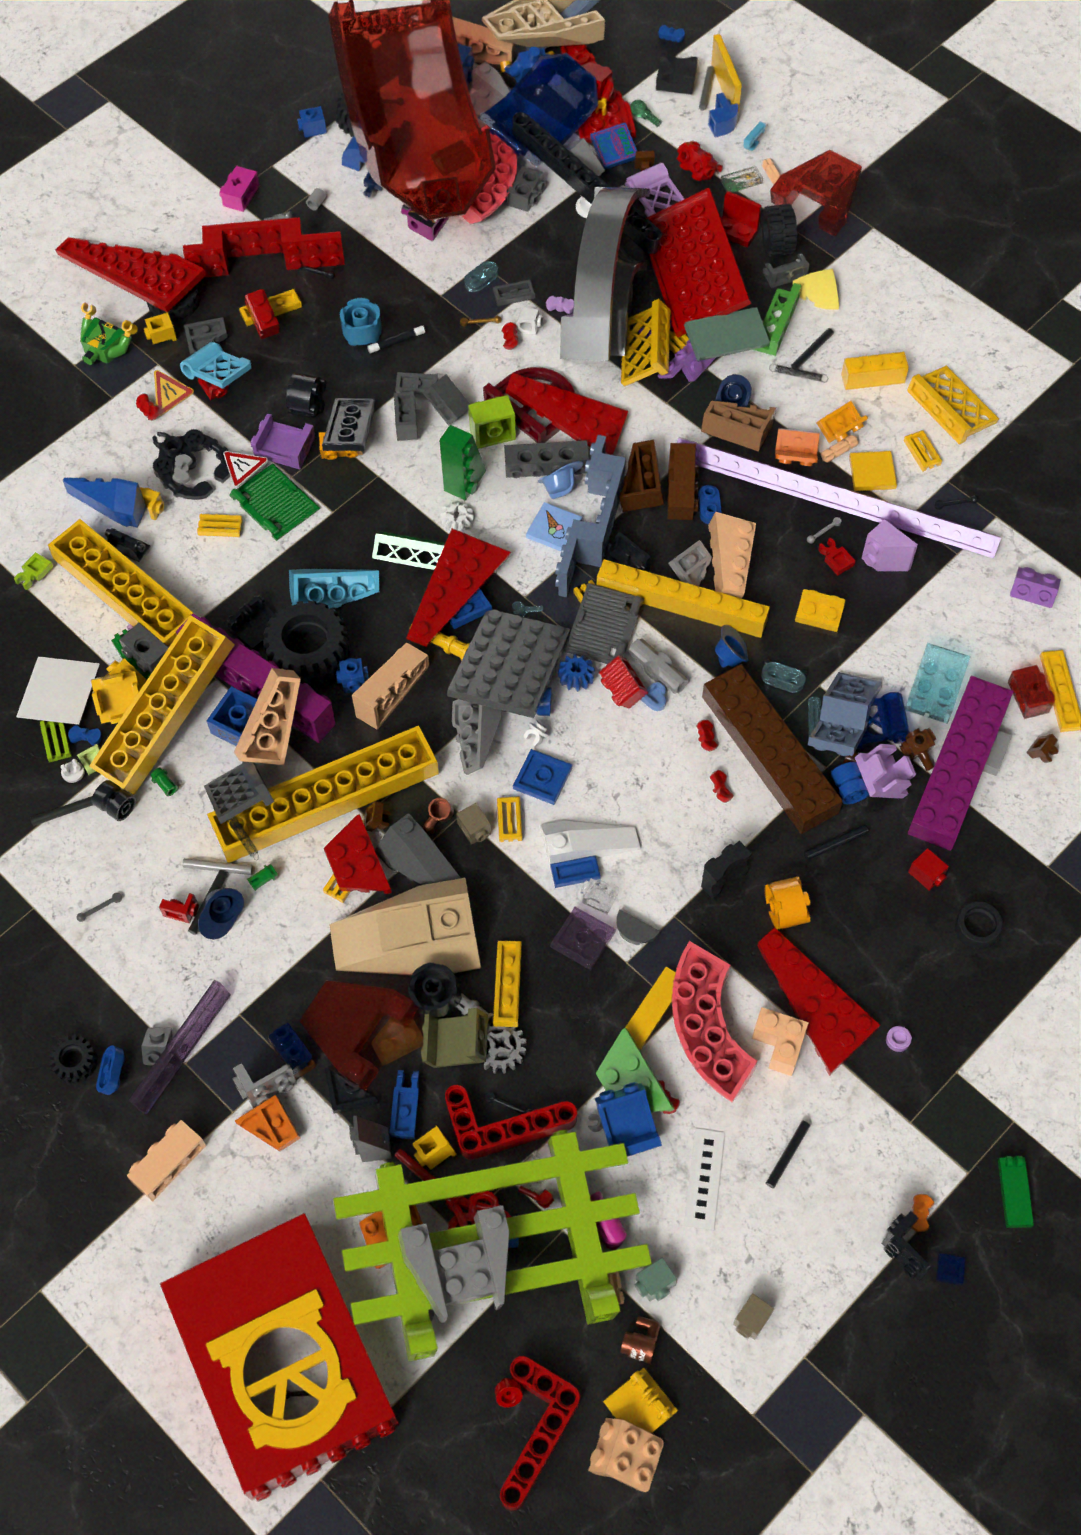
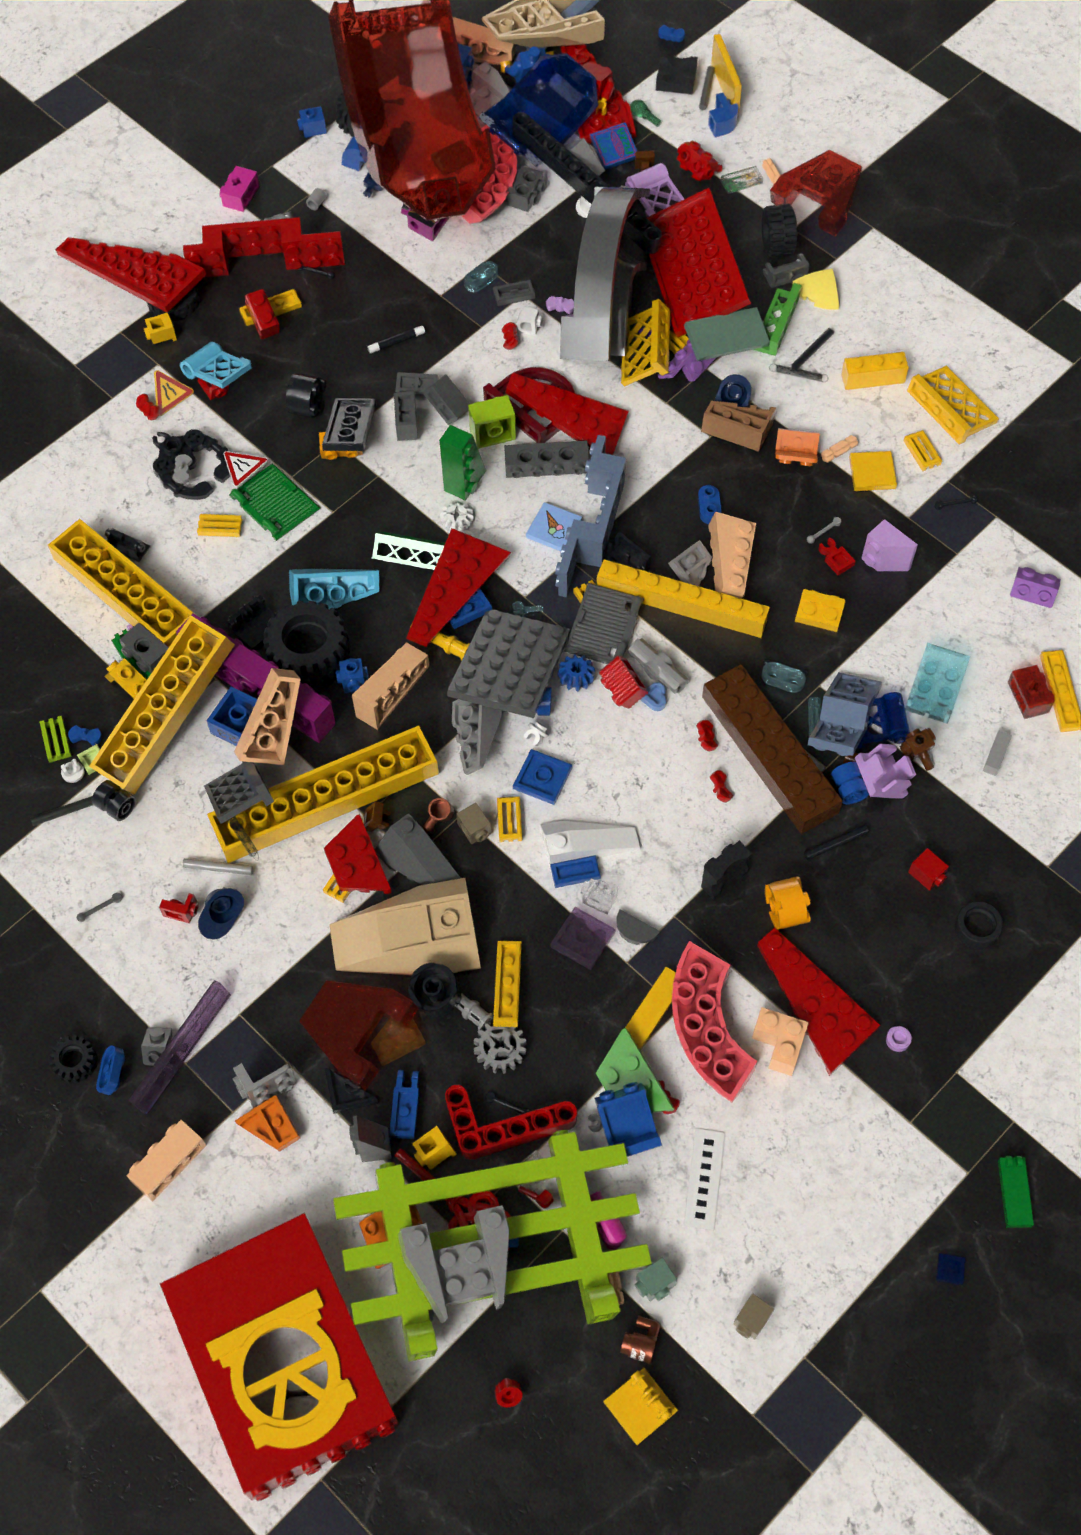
lime plate [14,552,53,590] -> none
white sticker [16,657,100,725] -> none
blue wedge [63,478,146,528] -> none
torso [80,303,138,365] -> none
yellow panel [91,670,140,724] -> none
yellow bracket [140,487,164,520] -> none
green pin [151,768,178,796] -> none
dark grey wing [184,317,228,355] -> none
pearl dark grey bar [188,870,228,935] -> none
green pin [247,864,278,891] -> none
medium lavender panel [251,413,316,469] -> none
clear blue hips [268,1023,316,1080] -> none
dark azure brick [340,298,382,346] -> none
olive panel [421,1008,488,1068] -> none
pearl gold hinge [460,316,502,327] -> none
red beam [500,1356,580,1511] -> none
medium blue piece [538,461,583,499] -> none
light nougat bracket [588,1418,664,1492] -> none
reddish brown wedge [619,440,664,512] -> none
reddish brown wedge [668,443,698,520] -> none
piece [677,437,1001,558] -> none
piece [715,625,748,668] -> none
red bracket [721,191,762,248] -> none
medium azure tile [743,122,766,151] -> none
black bar [765,1120,810,1189] -> none
light orange bracket [816,401,868,443] -> none
black bracket [881,1211,931,1281] -> none
magenta brick [908,676,1014,851] -> none
orange piece [911,1194,934,1232] -> none
reddish brown tile [1026,734,1059,763] -> none

